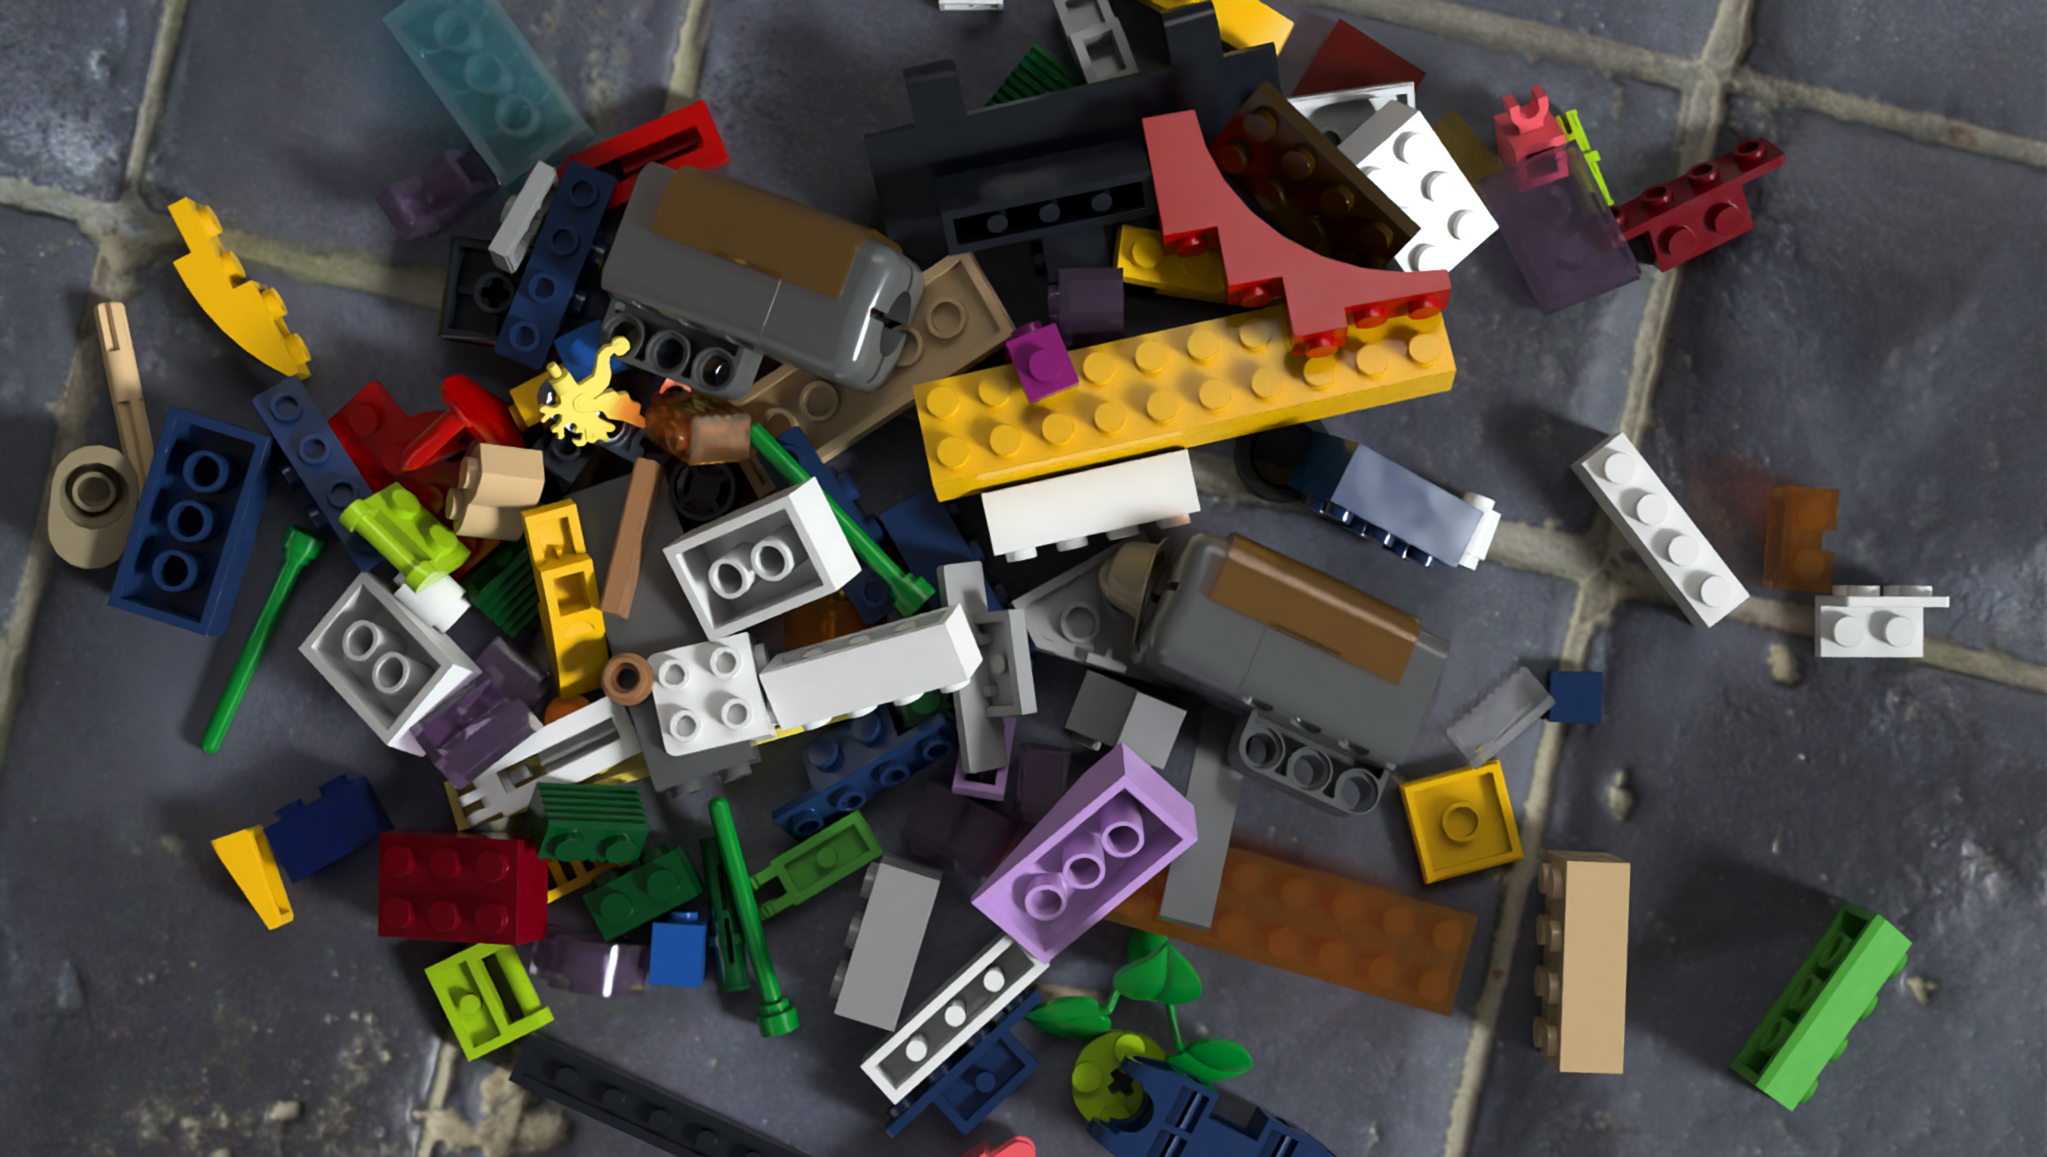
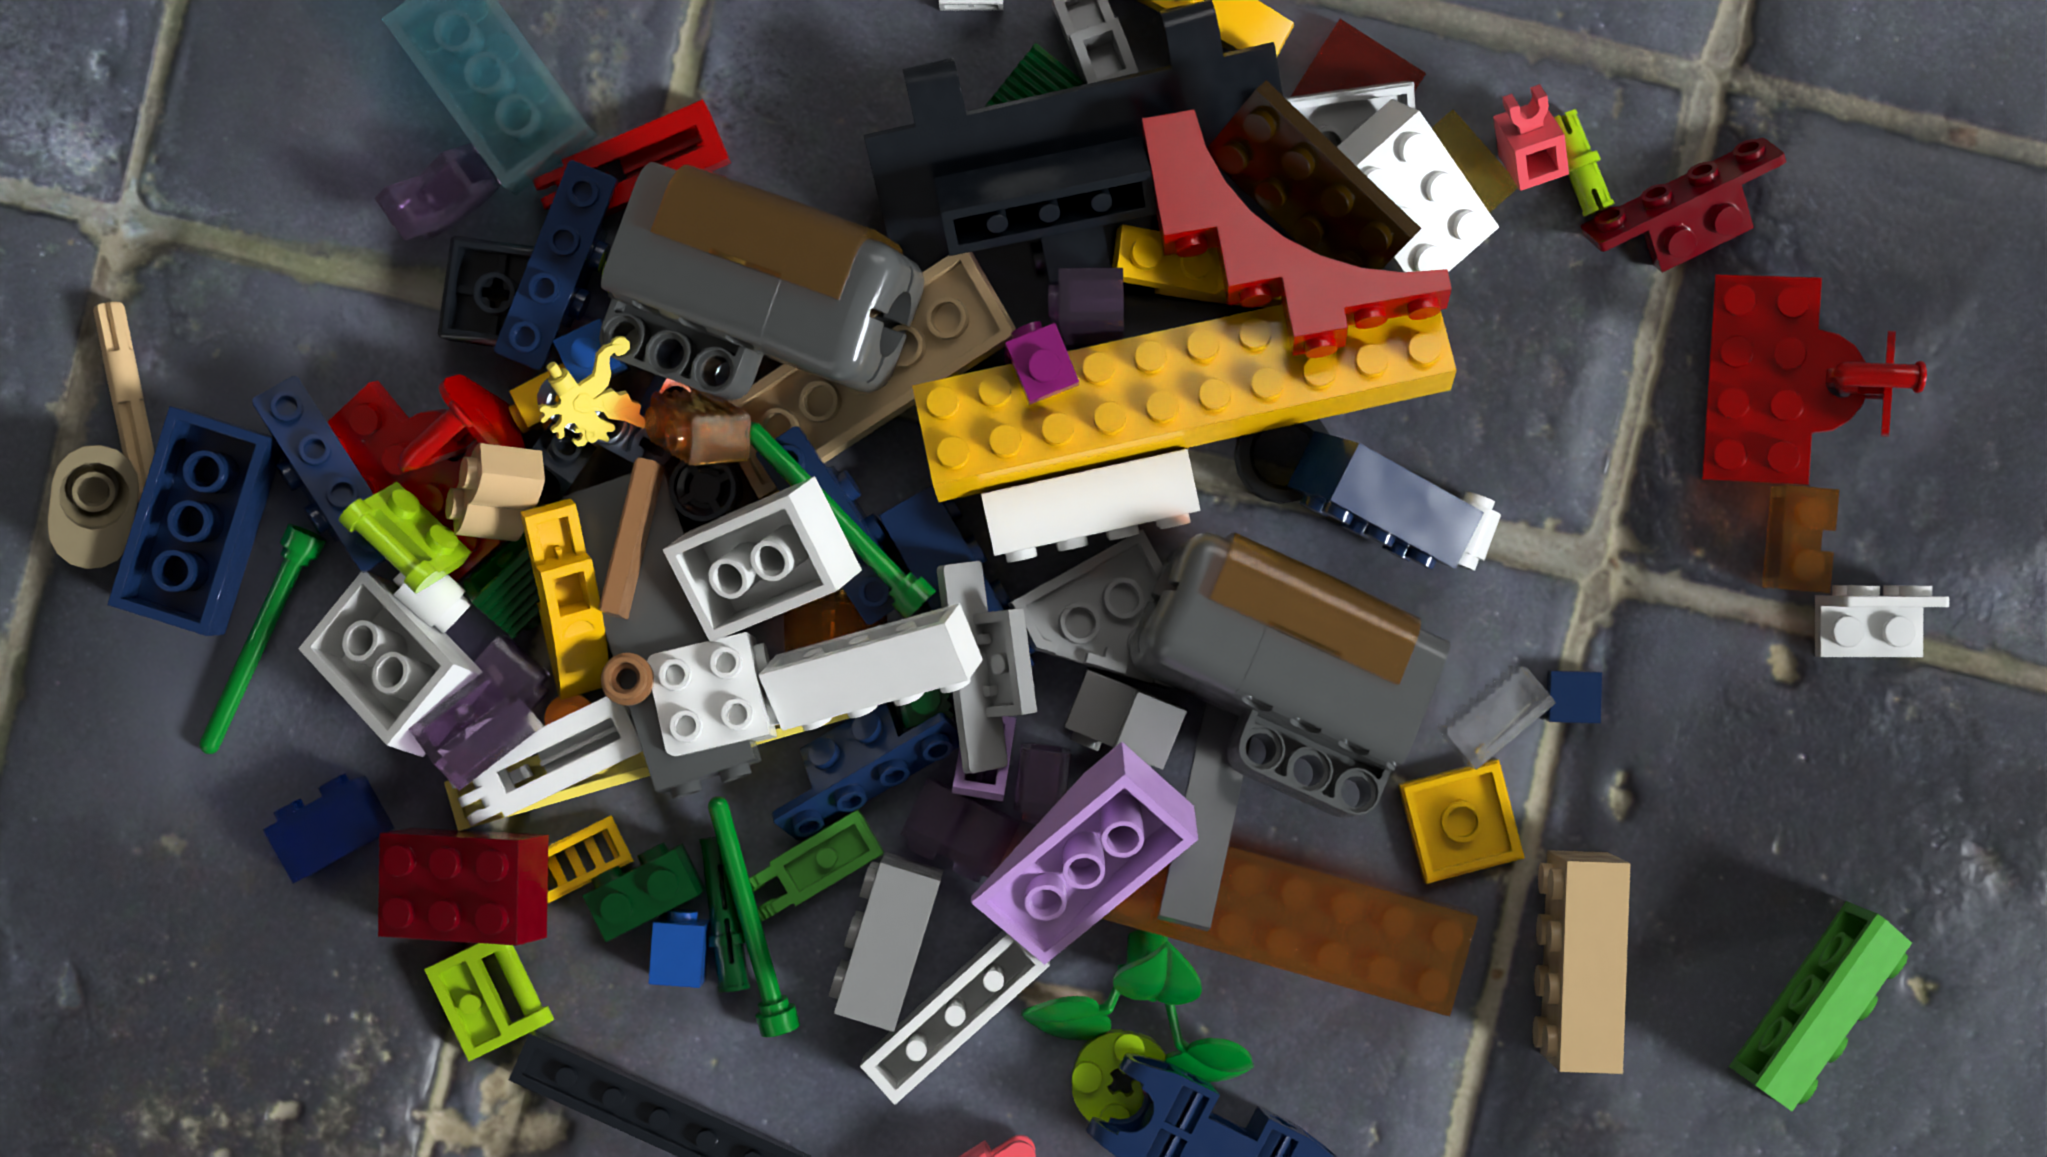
yellow slope [167,197,312,380] -> none
yellow slope [210,824,294,930] -> none
light grey plate [488,160,560,274] -> none
dark green brick [526,782,649,864] -> none
clear purple brick [529,924,651,997] -> none
dark blue bracket [884,984,1043,1139] -> none
dark tan piece [1098,537,1172,645] -> none
clear purple tile [1478,139,1642,316] -> none
white brick [1570,432,1750,628] -> none
none -> red plate [1702,274,1927,485]

